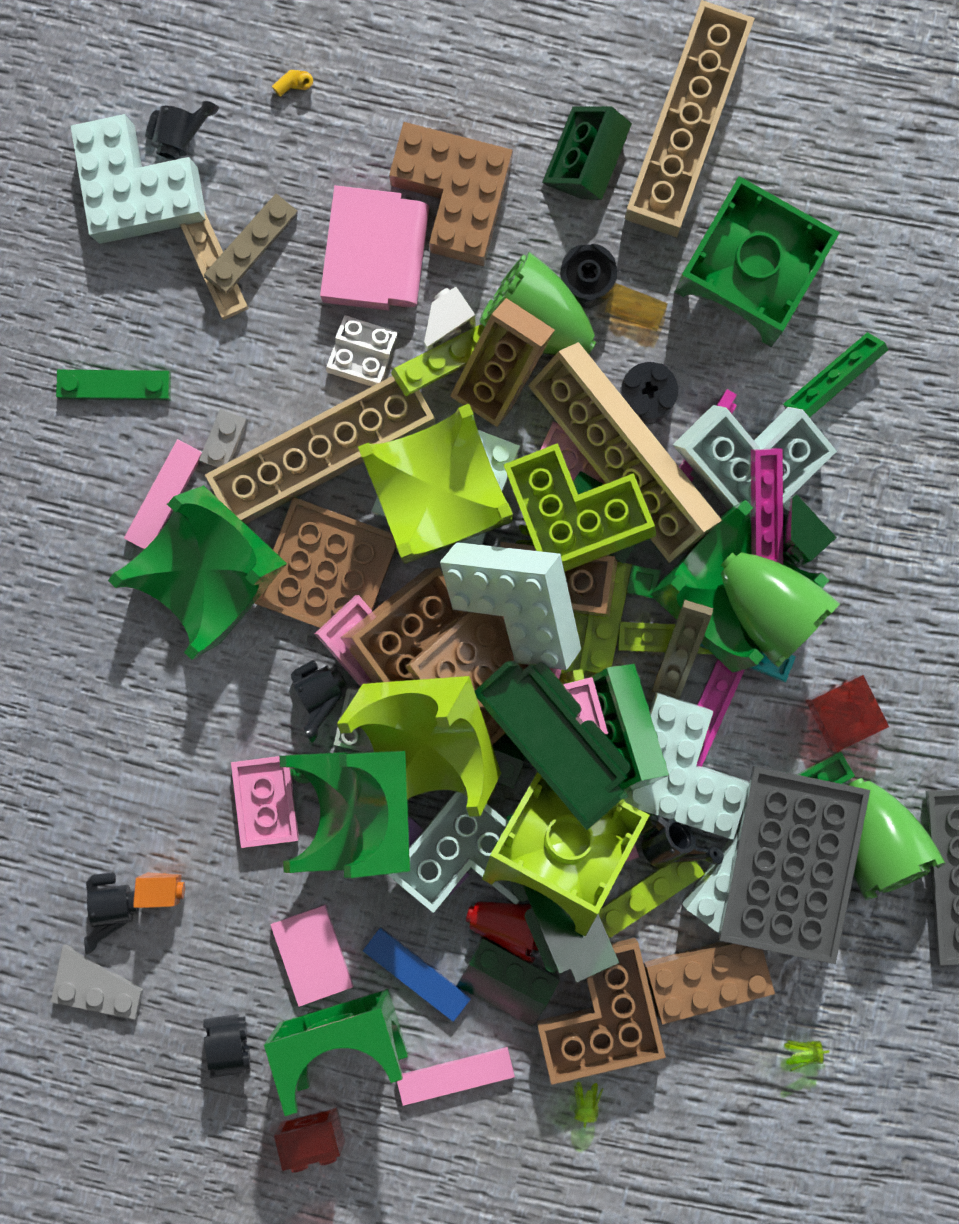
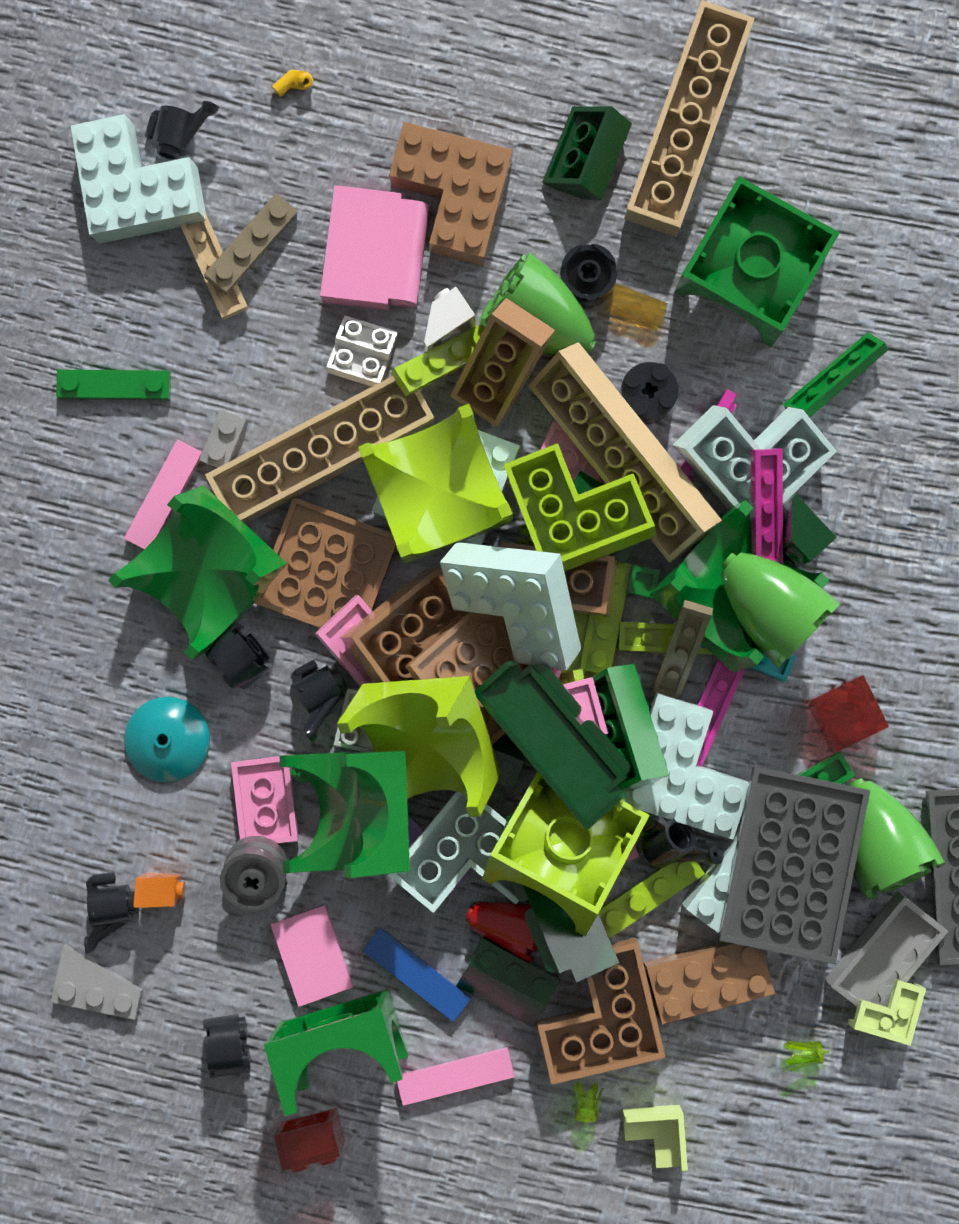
none -> teal dish [124,697,210,782]
none -> black brick [205,623,273,689]
none -> flat silver wheel [220,836,288,911]
none -> yellowish green panel [622,1105,688,1172]
none -> light grey slope [825,891,949,1007]
none -> yellowish green panel [847,979,926,1046]

